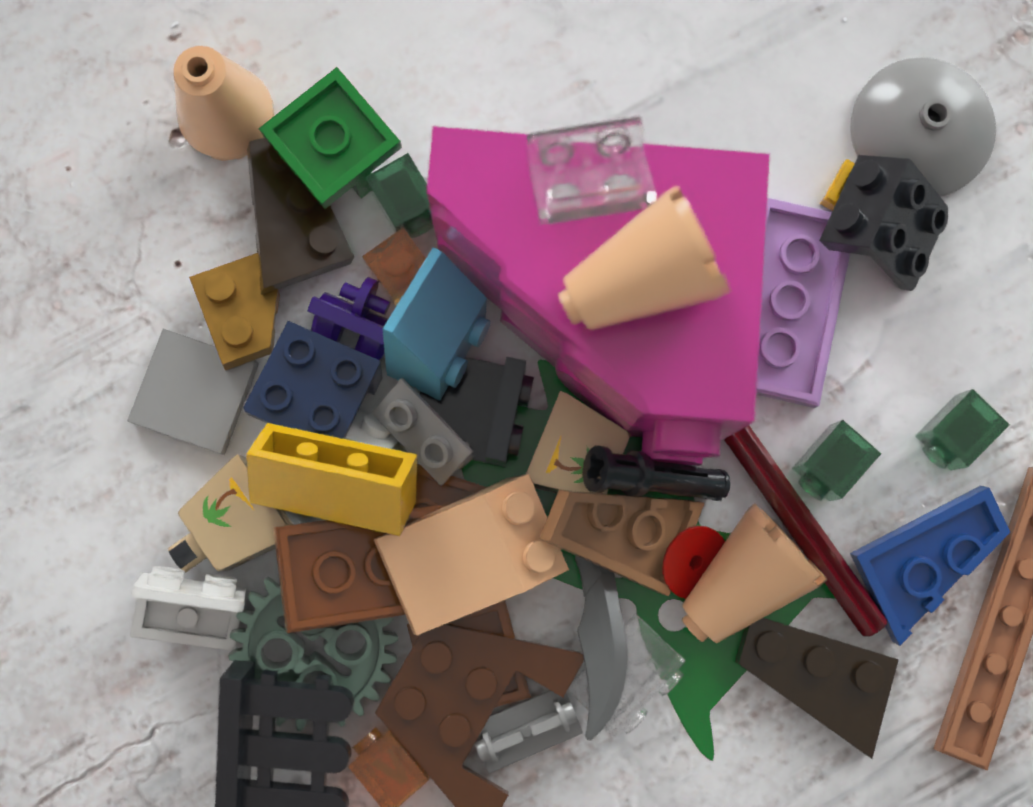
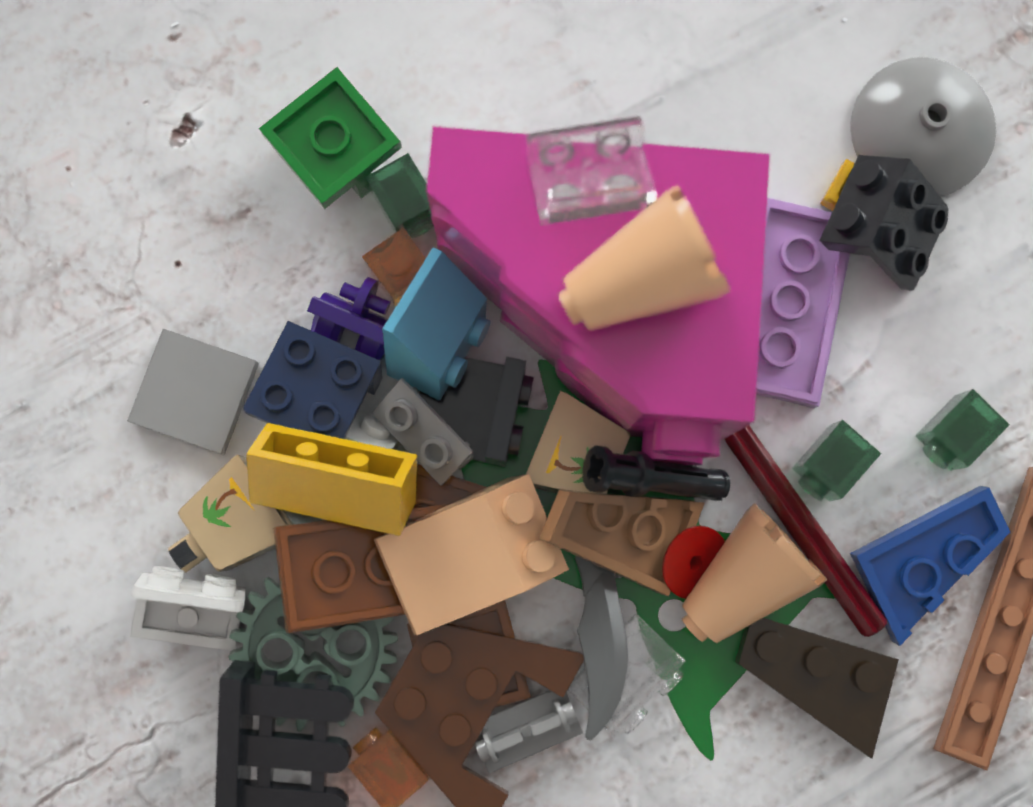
light nougat cone [173,46,274,161] -> none
pearl gold wing [189,253,280,371] -> none
dark brown wing [247,138,354,295] -> none

